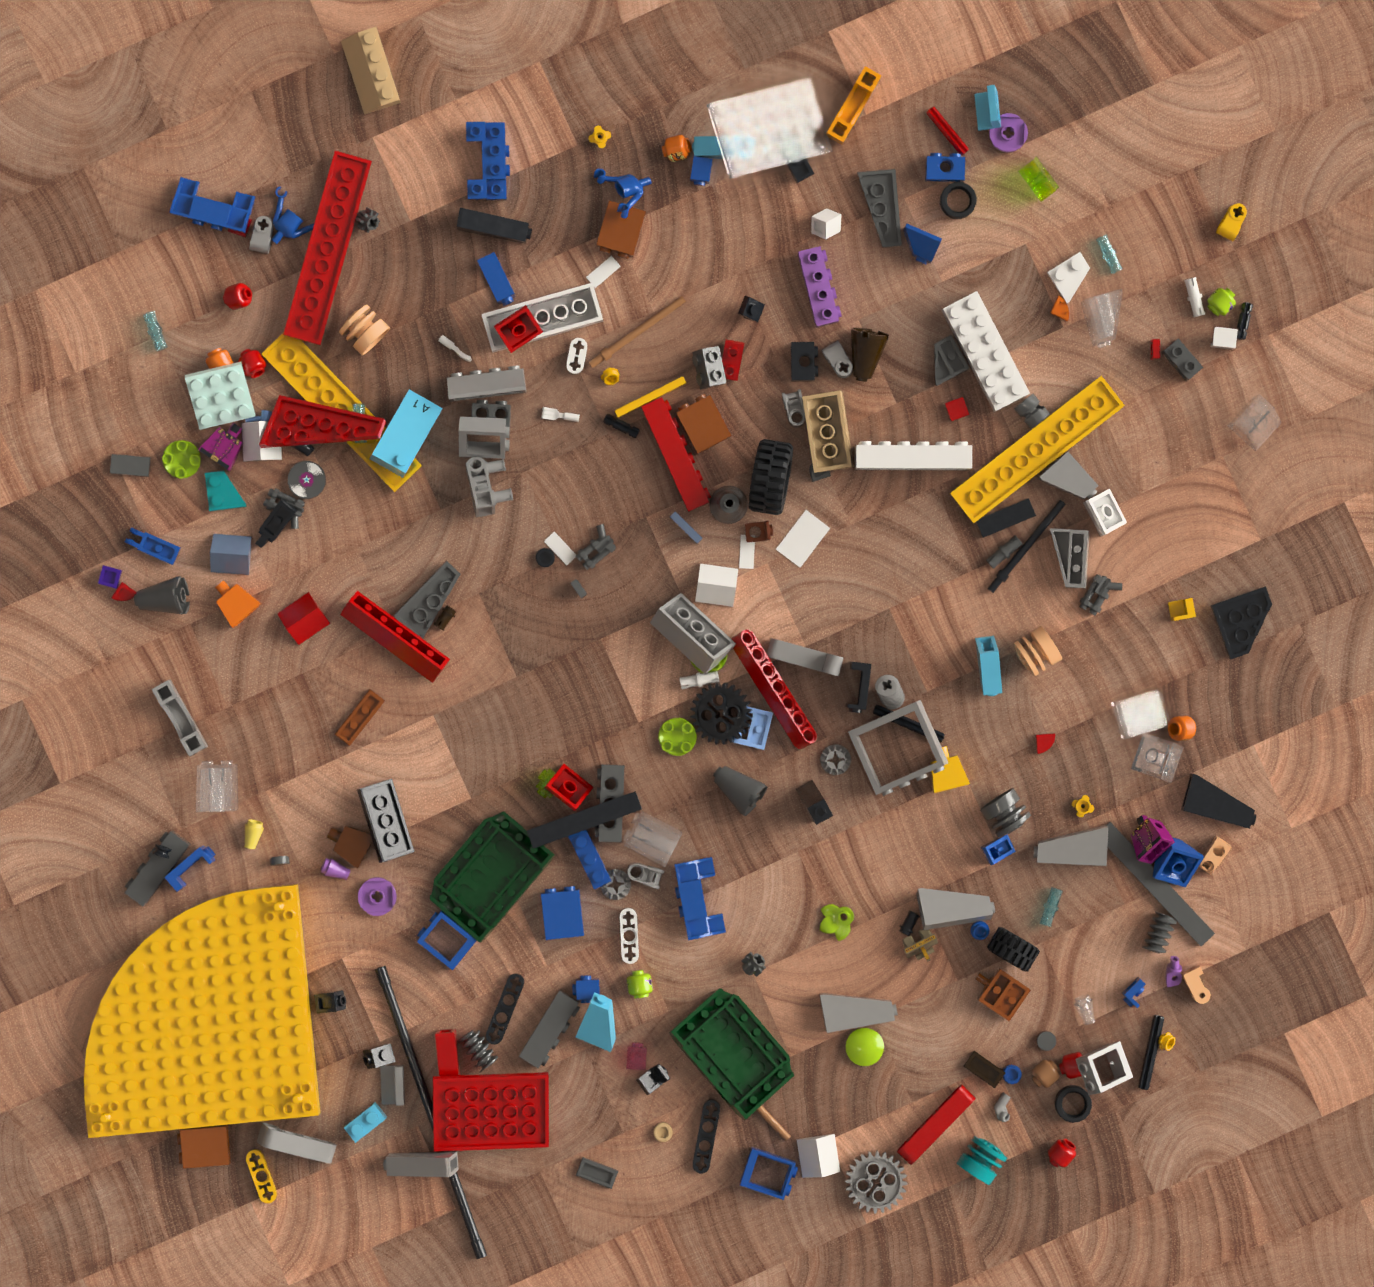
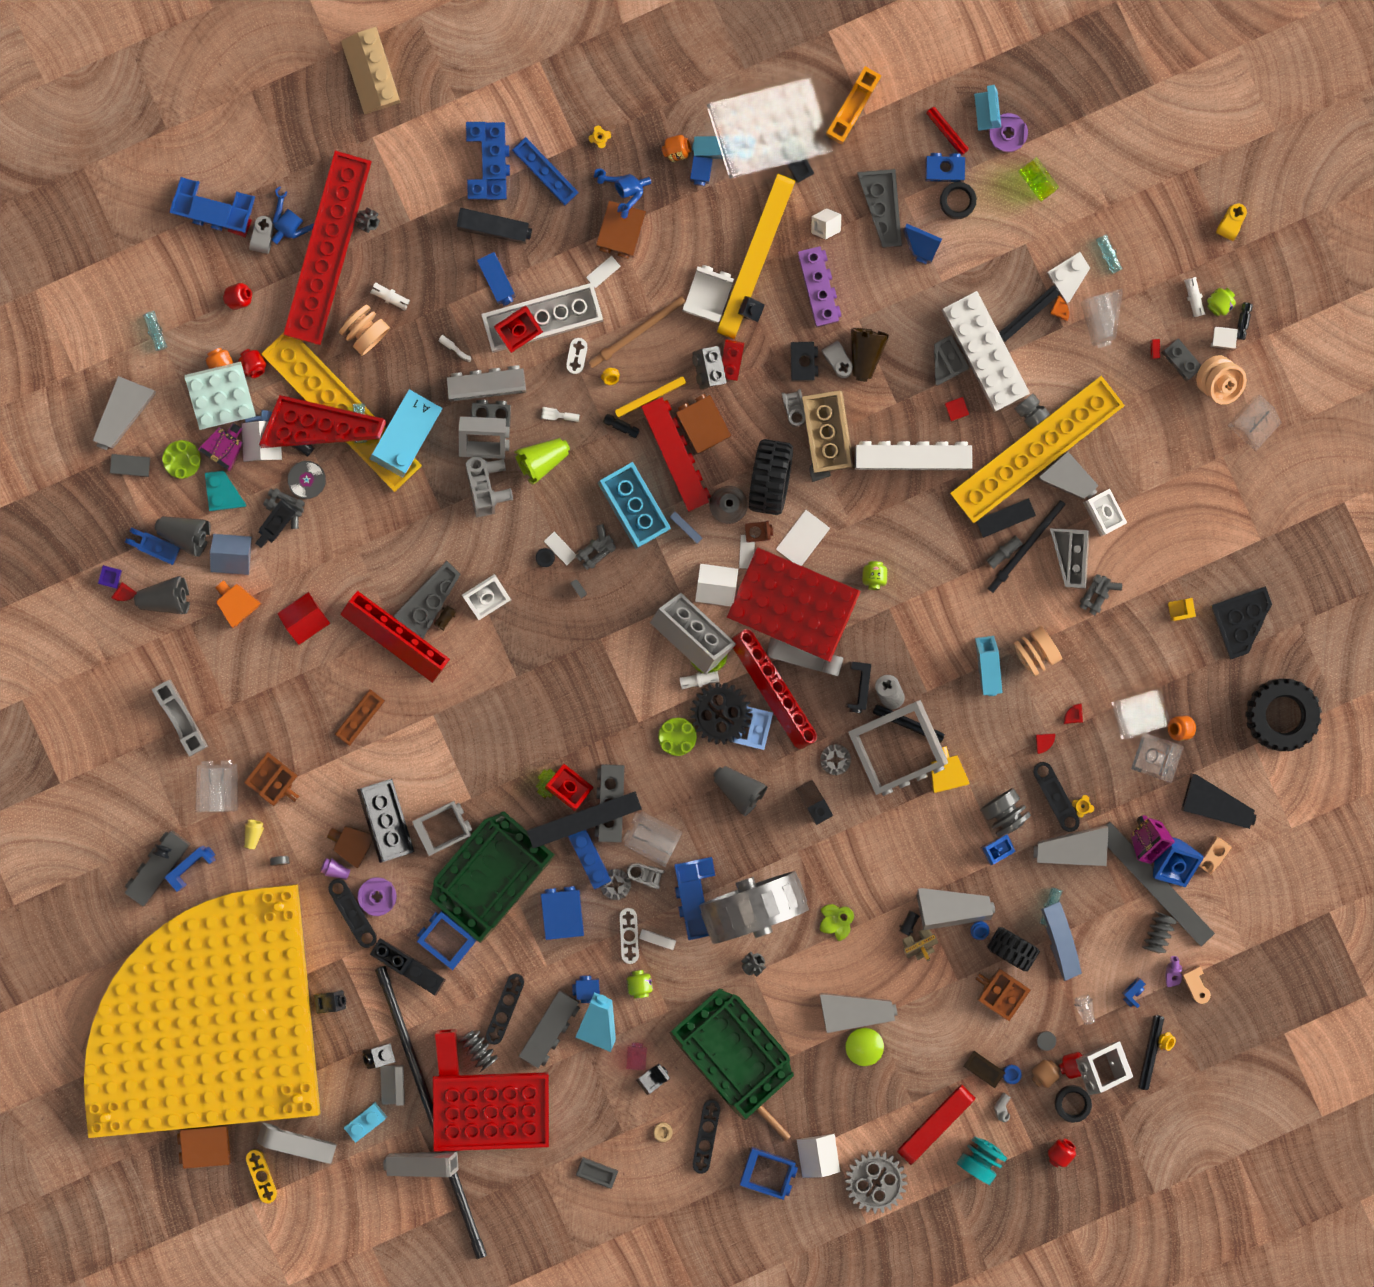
none -> light grey slope [93,376,156,450]
none -> dark grey cone [155,516,211,557]
none -> dark orange plate [244,752,299,806]
none -> black plate [328,879,377,948]
none -> white pin [370,282,410,311]
none -> black slope [370,938,446,996]
none -> light grey window [412,801,472,856]
none -> white slope [462,574,511,620]
none -> blue tile [512,137,579,206]
none -> lime cone [514,438,570,485]
none -> medium azure brick [598,462,671,549]
none -> white beam [639,929,676,950]
none -> white panel [682,265,734,324]
none -> flat silver wheel [699,871,809,944]
none -> yellow beam [717,174,796,340]
none -> red plate [727,547,861,662]
none -> lime head [862,561,888,590]
none -> black axle [999,285,1060,342]
none -> black plate [1033,762,1080,832]
none -> sand blue slope [1041,902,1082,981]
none -> red tile [1063,703,1083,724]
none -> light nougat wheel [1196,355,1247,405]
none -> black tyre [1245,678,1322,752]

